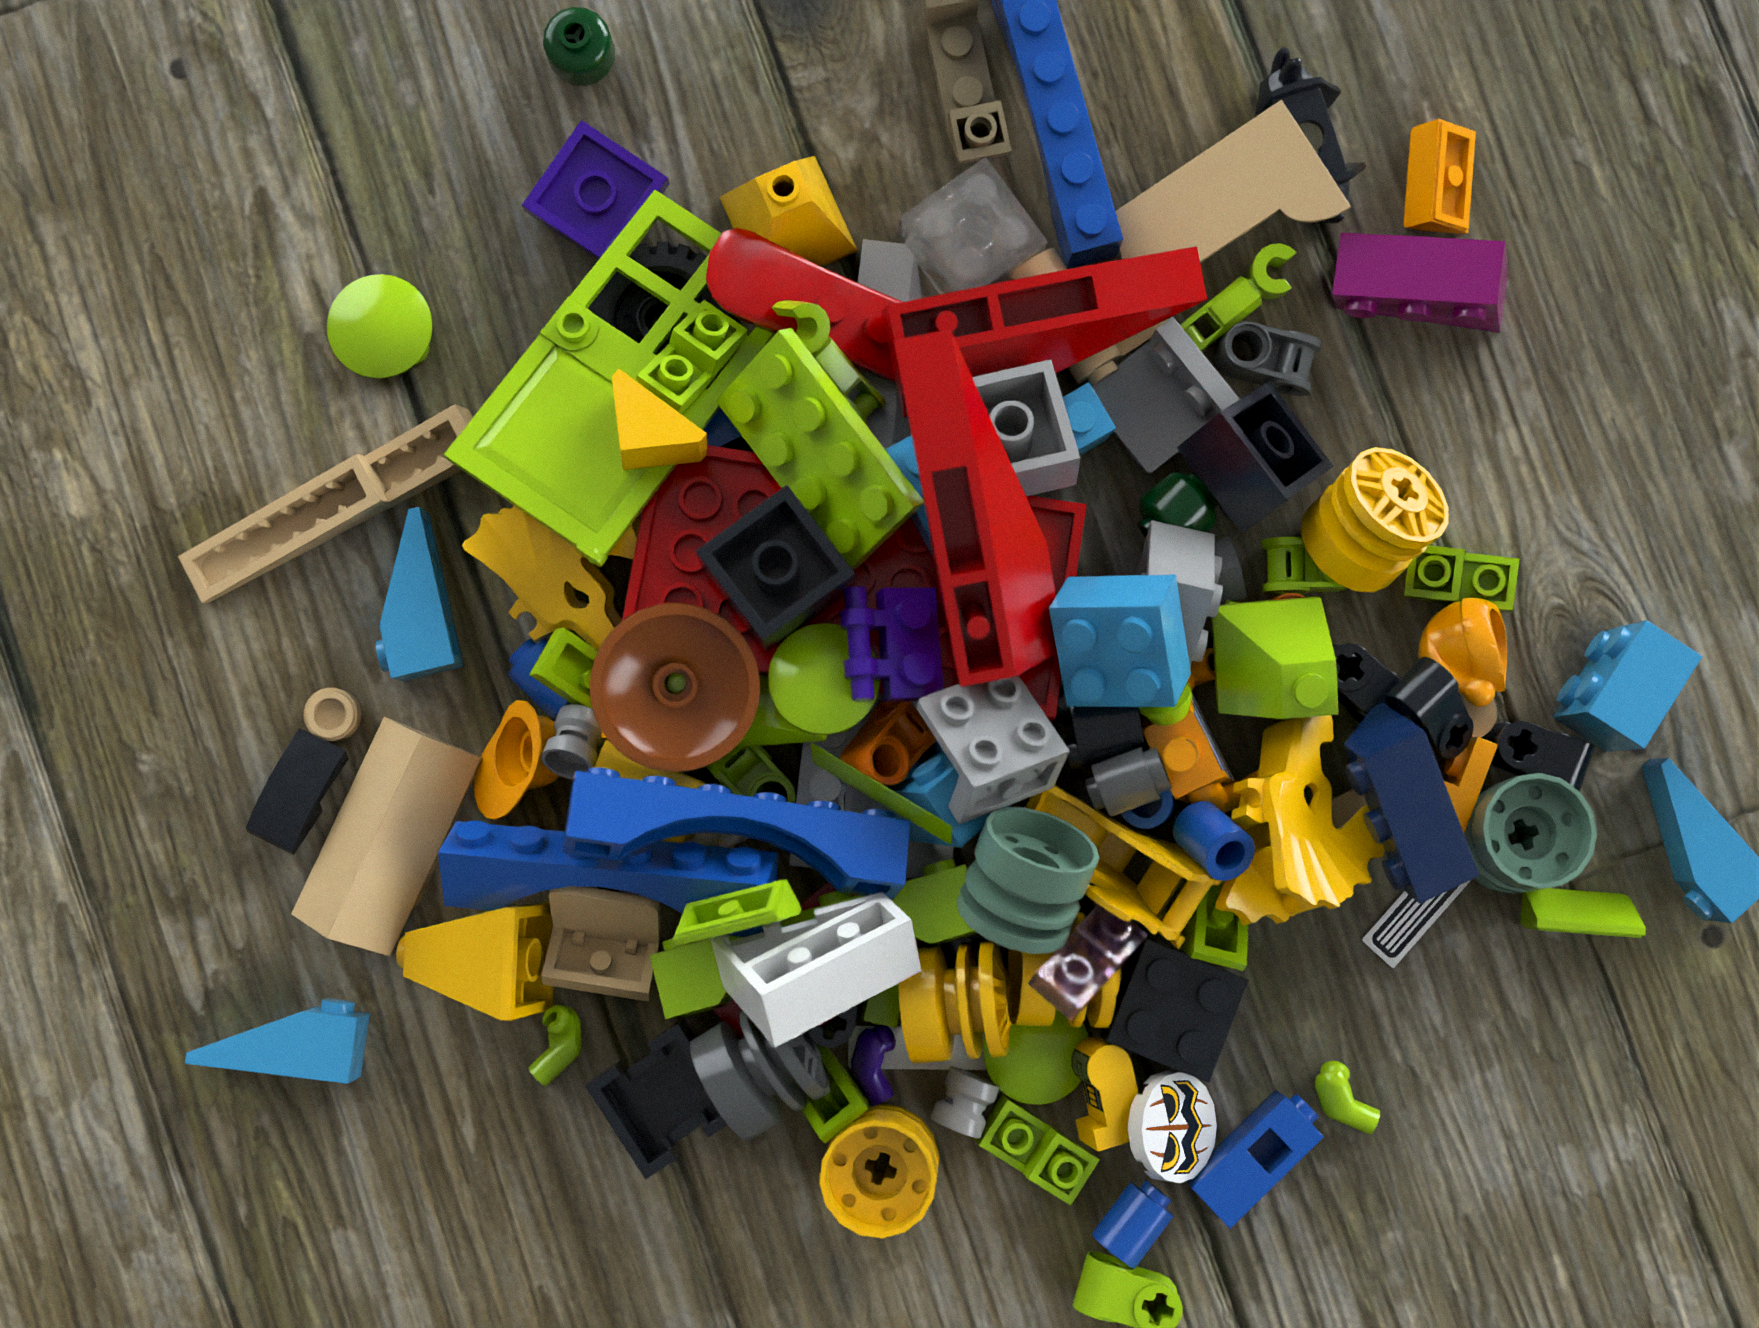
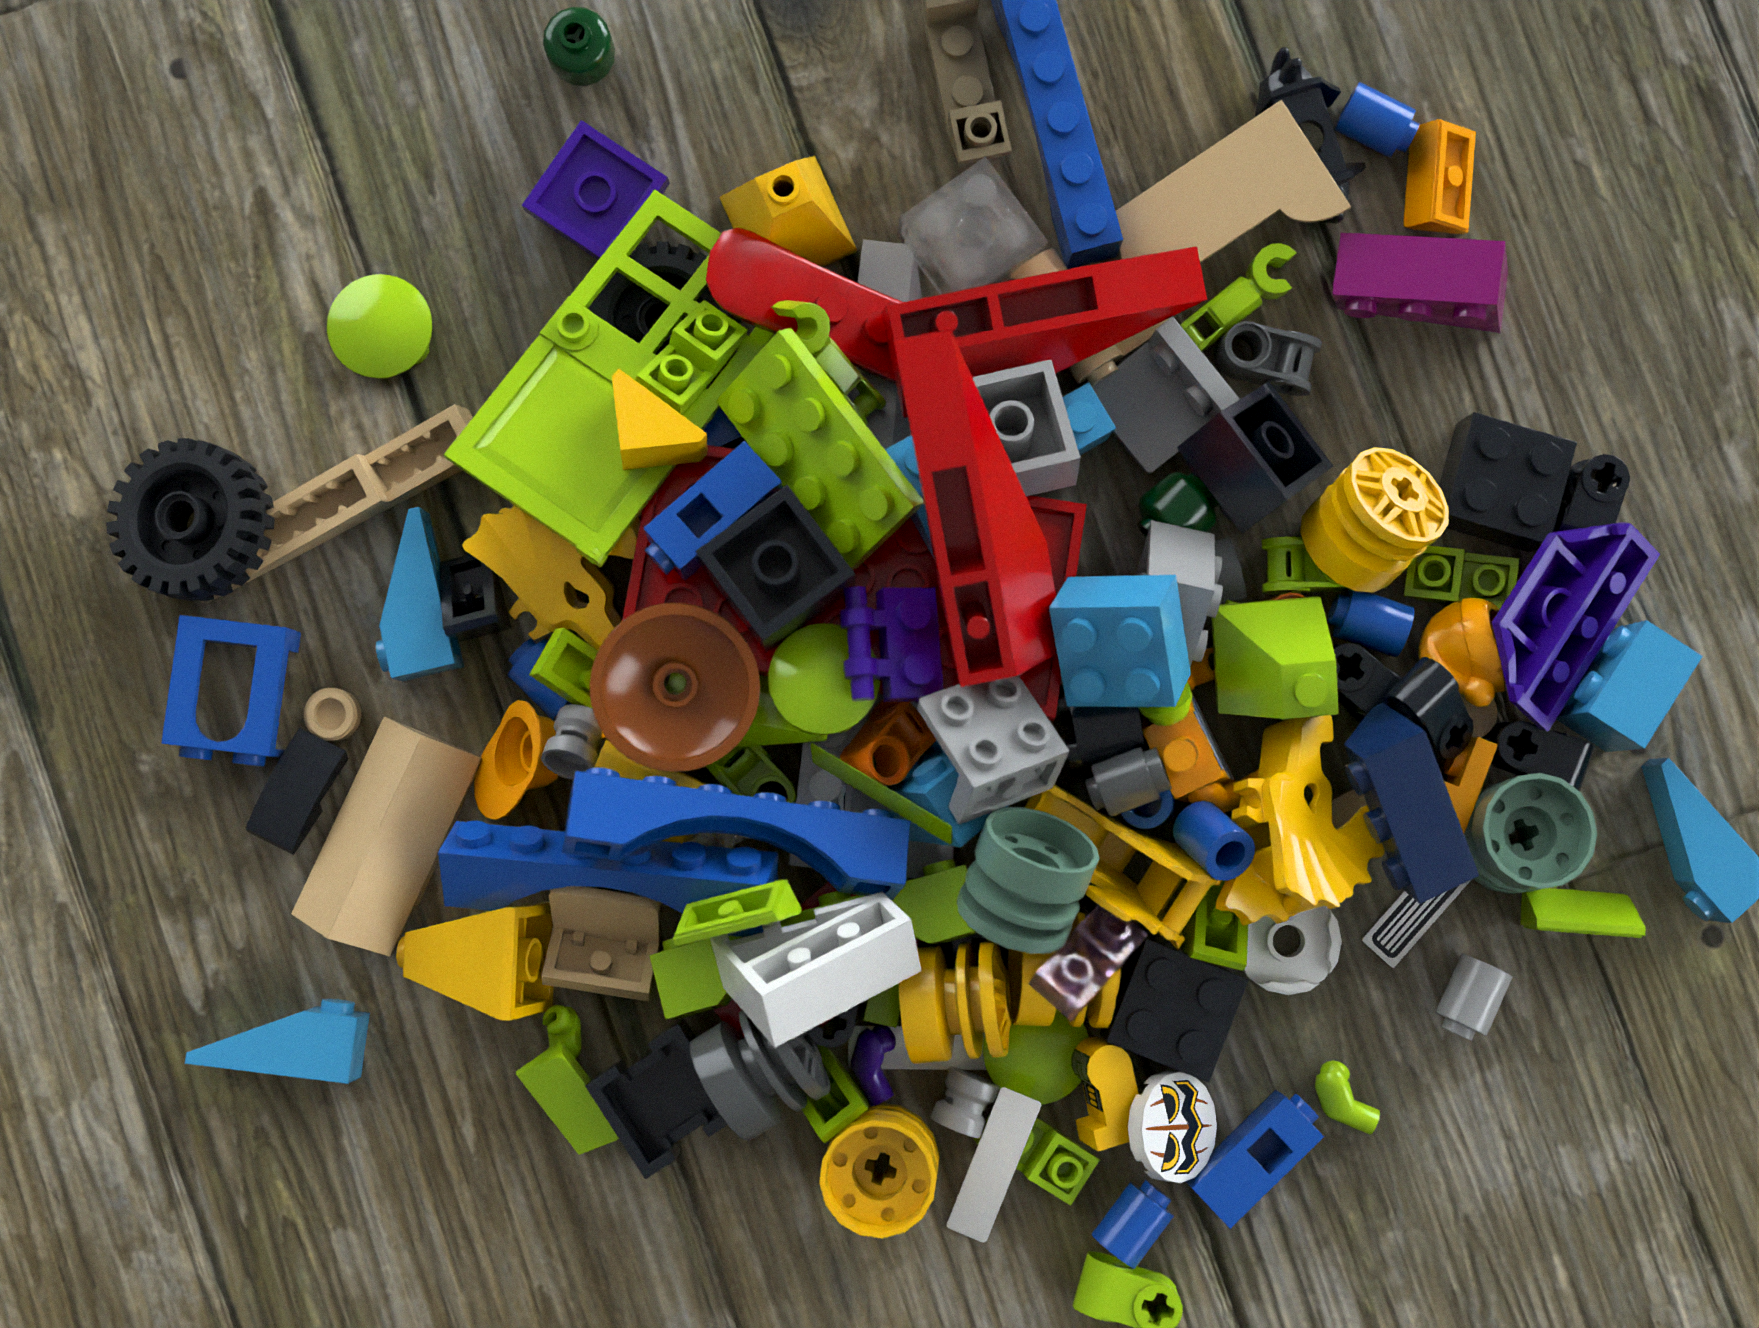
none -> black wheel [106,438,275,601]
none -> blue panel [161,615,301,767]
none -> black slope [439,554,512,642]
none -> lime slope [516,1040,619,1155]
none -> blue brick [643,441,783,581]
none -> white sticker [947,1087,1041,1243]
none -> white tile [1243,906,1342,995]
none -> blue brick [1327,589,1415,657]
none -> blue brick [1334,82,1420,158]
none -> light grey brick [1435,954,1513,1041]
none -> black brick [1439,412,1577,552]
none -> dark purple wedge [1492,522,1660,732]
none -> black piece [1553,454,1630,532]

